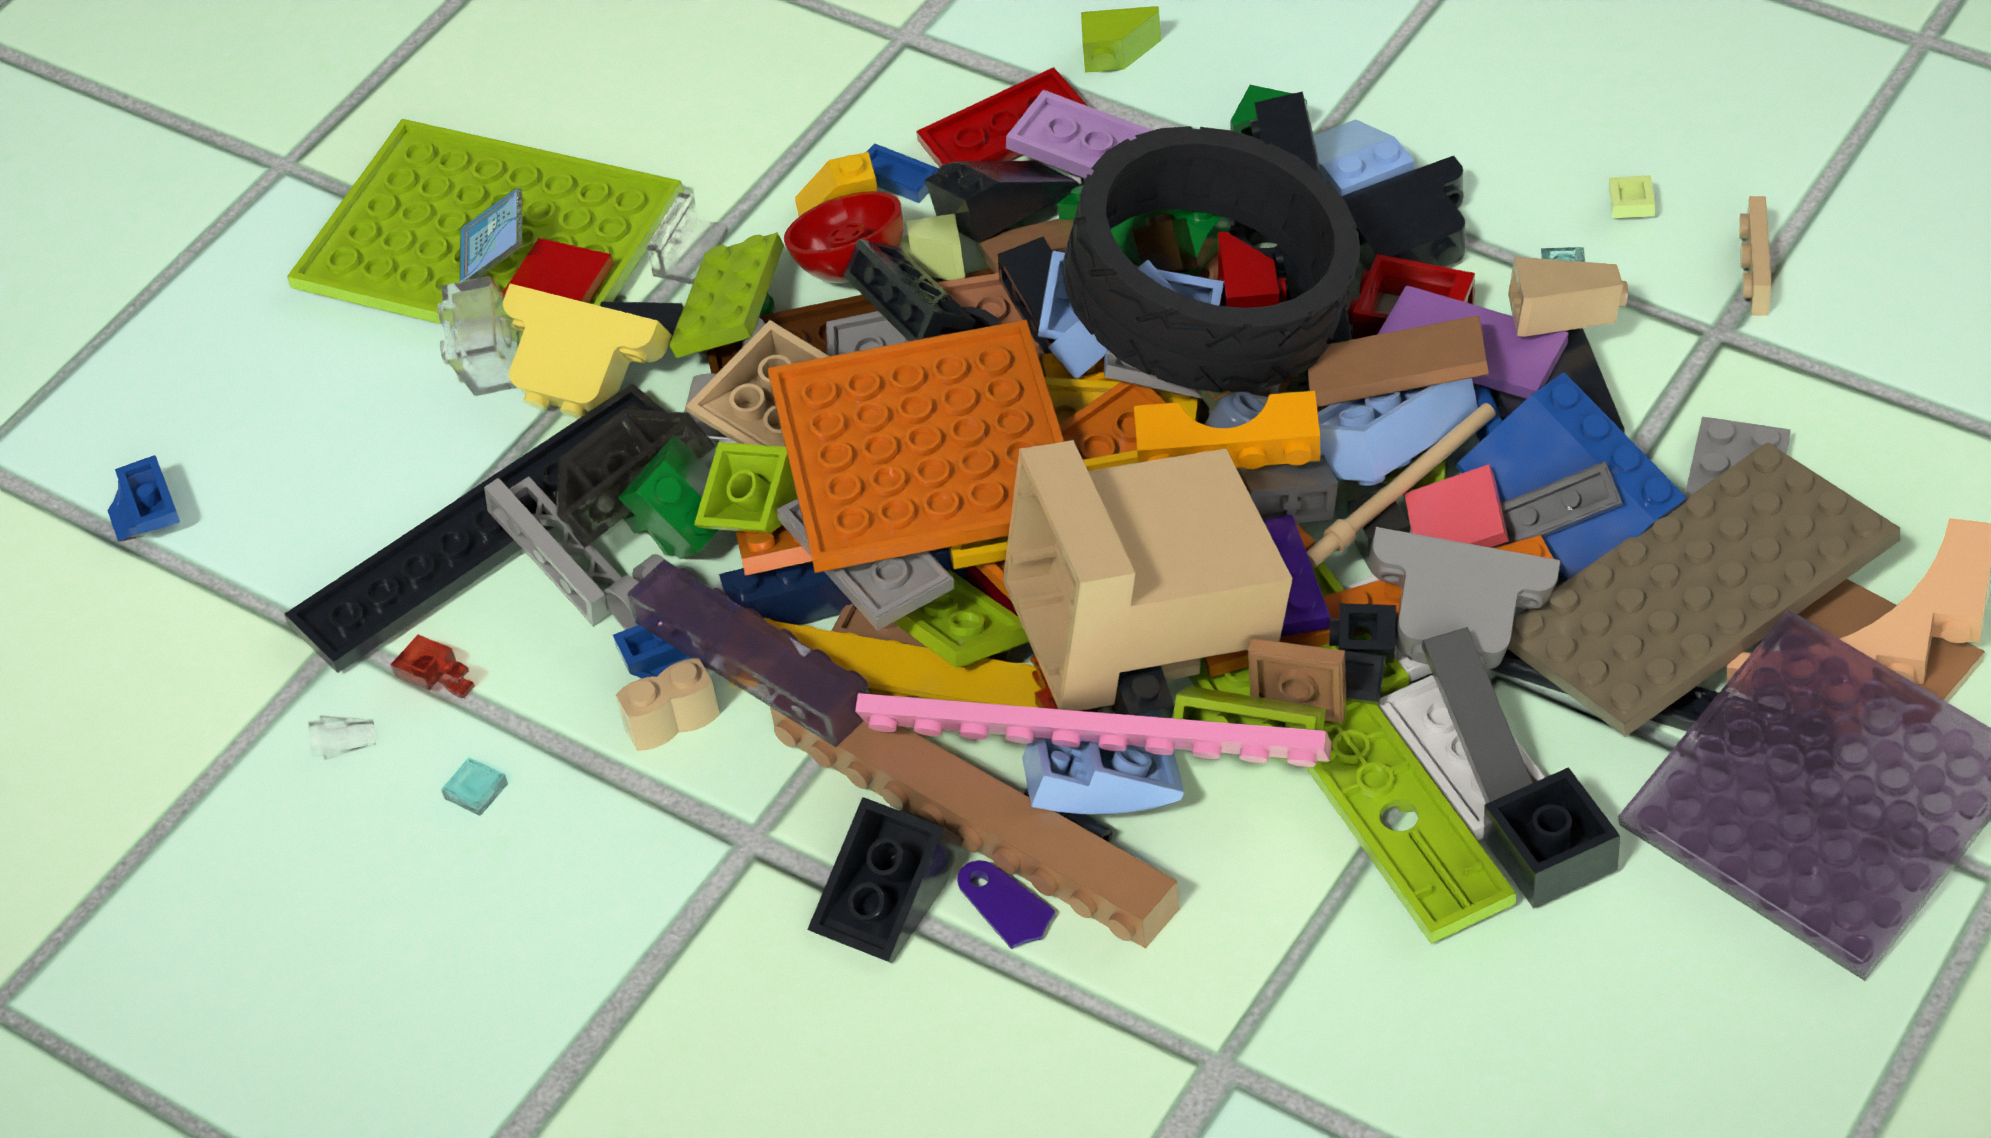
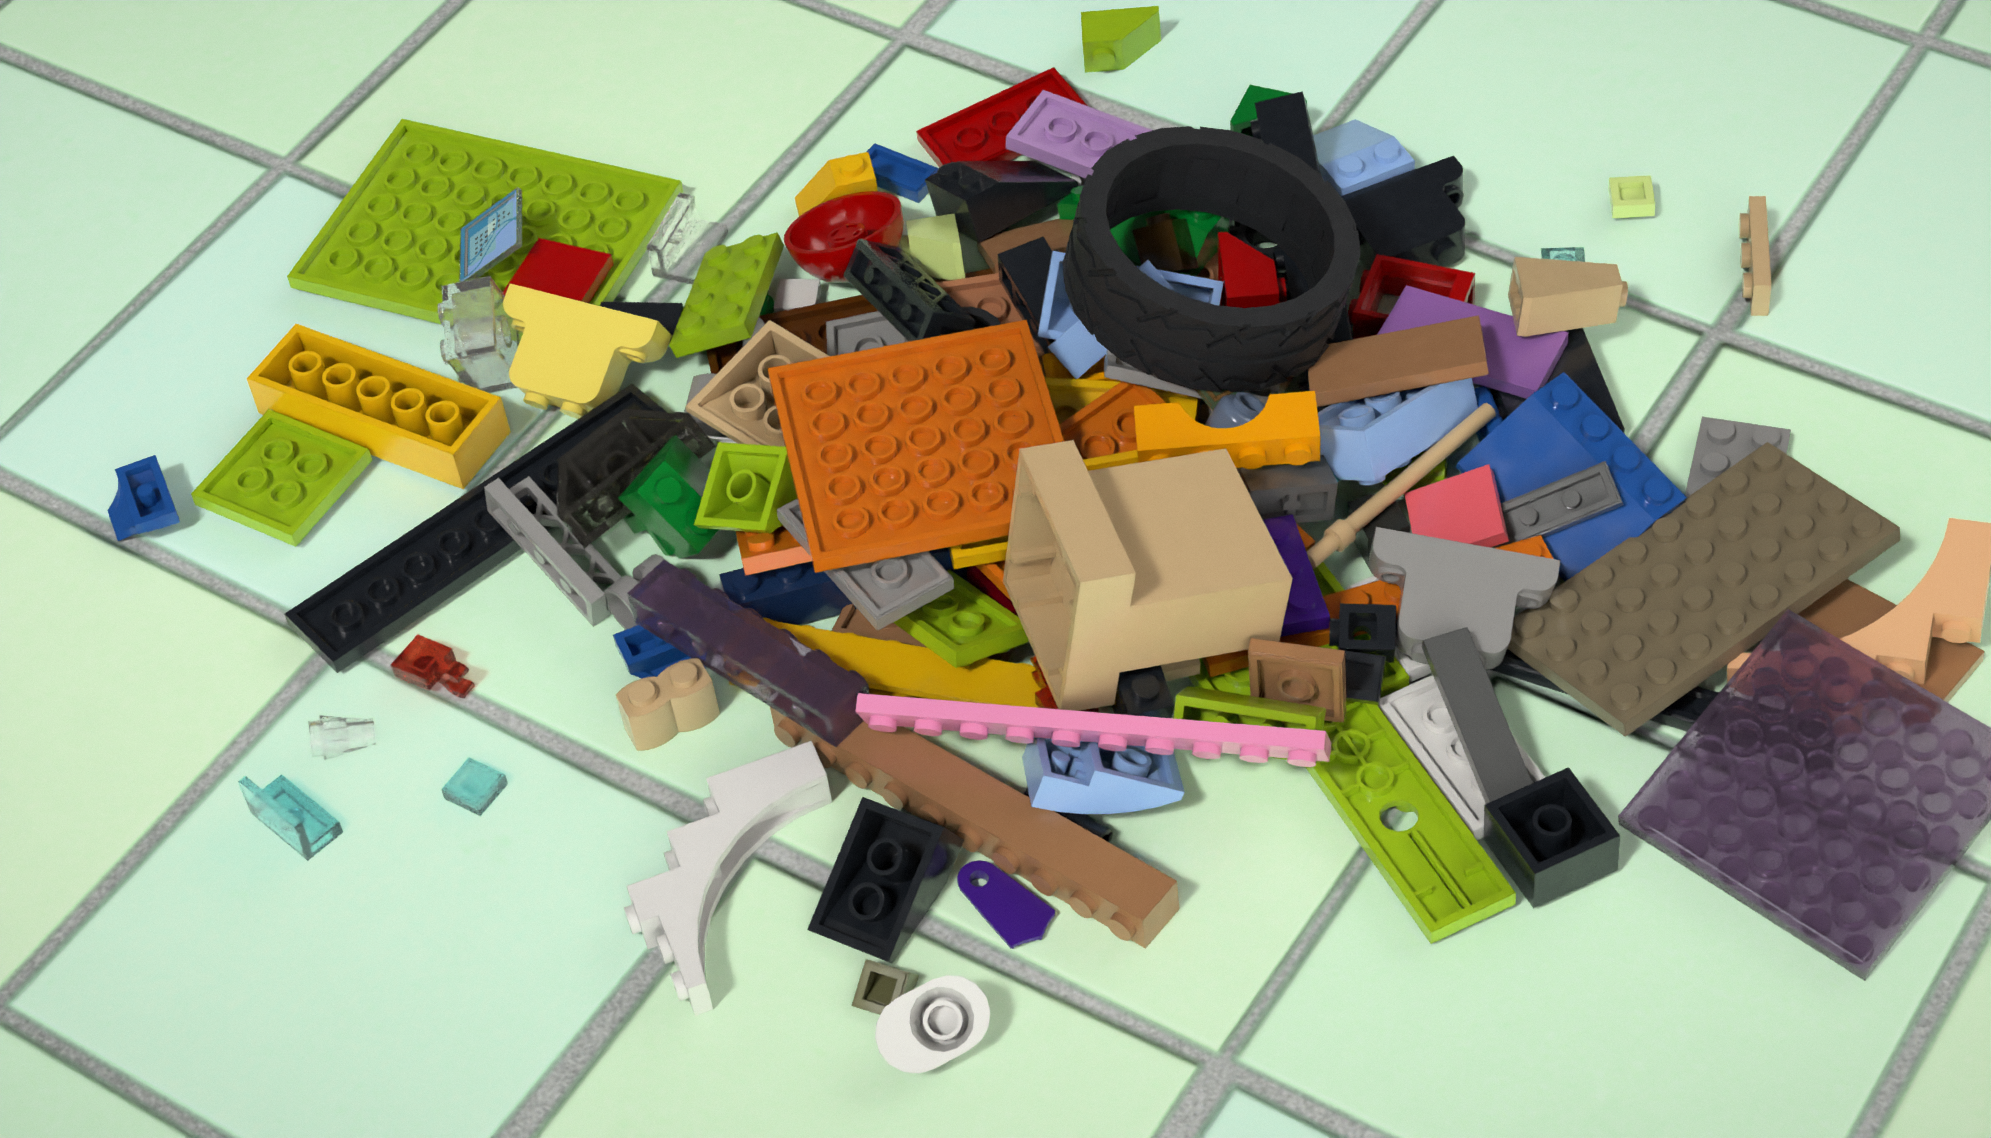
none -> lime plate [191,409,372,547]
none -> clear light blue panel [238,774,343,861]
none -> yellow brick [246,324,511,490]
none -> white arch [623,741,832,1016]
none -> white tile [774,279,822,312]
none -> olive slope [851,959,919,1015]
none -> white piece [875,975,990,1074]

